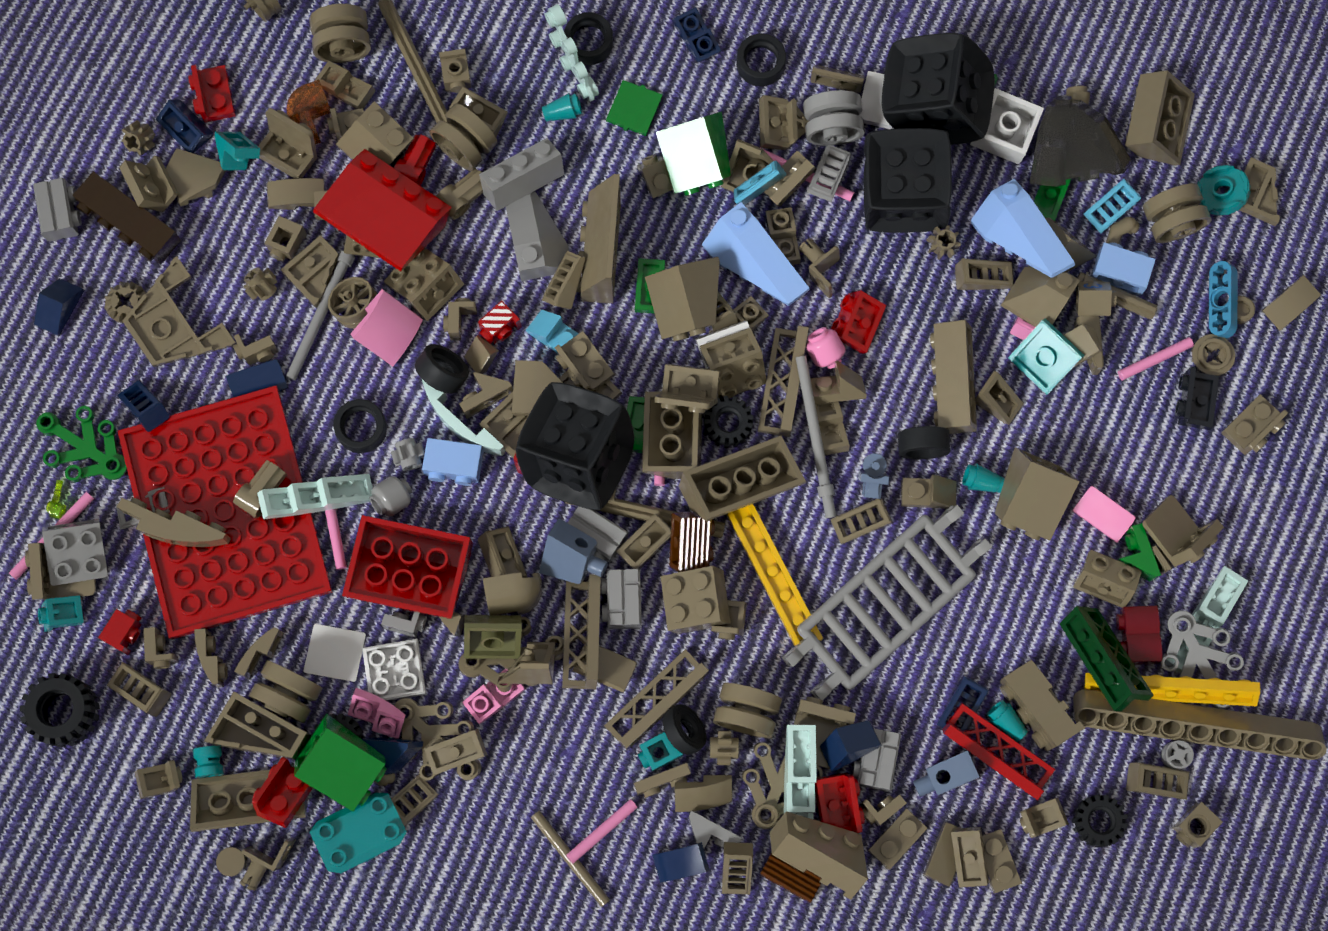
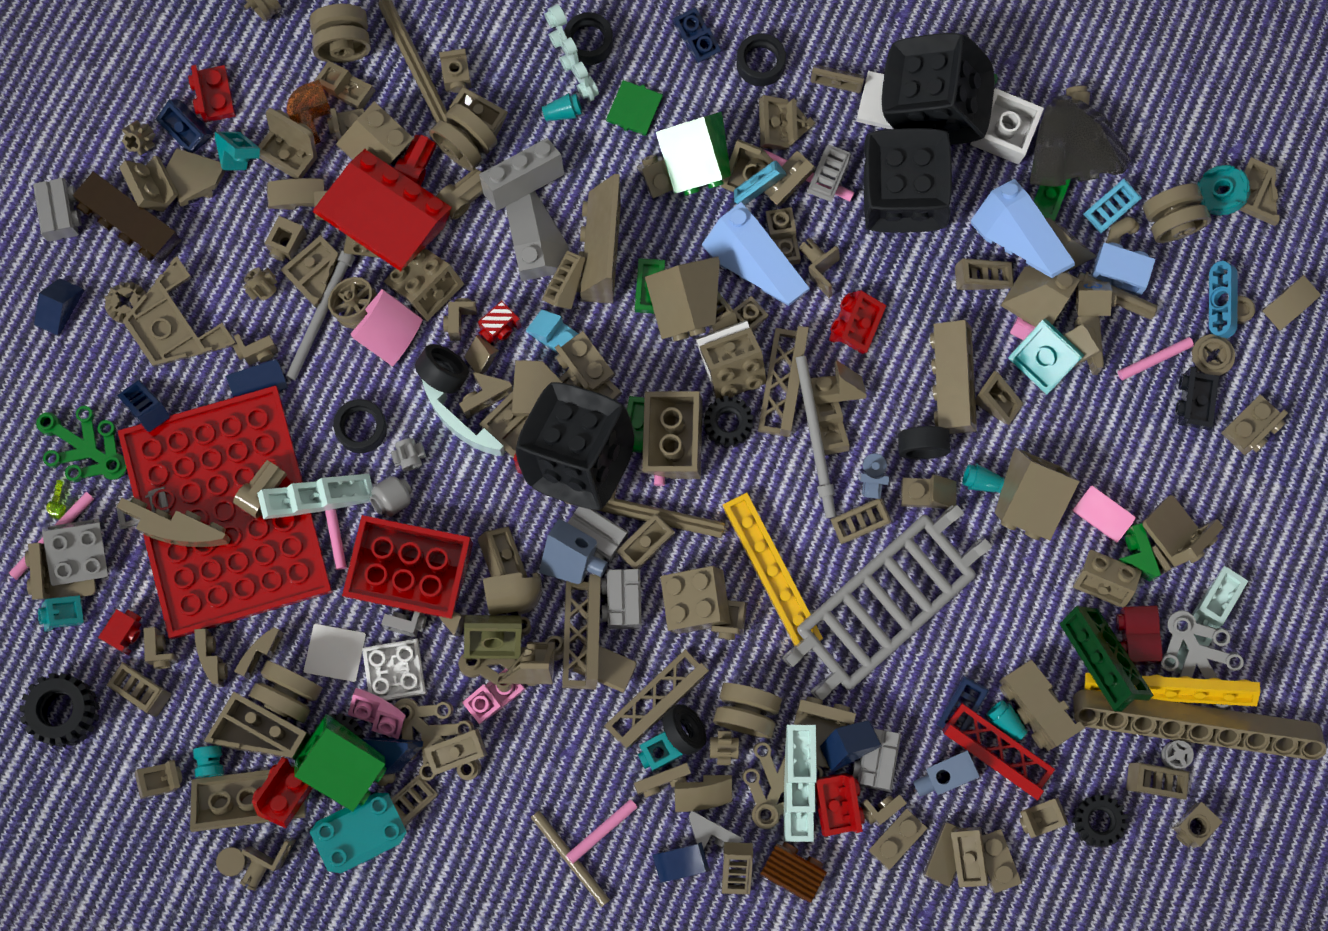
light blue brick [422,438,484,486] -> none
dark tan bracket [654,364,721,413] -> none
reddish brown brick [669,512,715,572] -> none
dark tan slope [678,436,806,522] -> none
dark tan wedge [770,811,868,900] -> none
light grey wheel [803,90,865,146] -> none
bright pink head [806,327,846,369] -> none
dark tan gear [926,225,961,260] -> none
dark tan slope [1125,70,1195,166] -> none

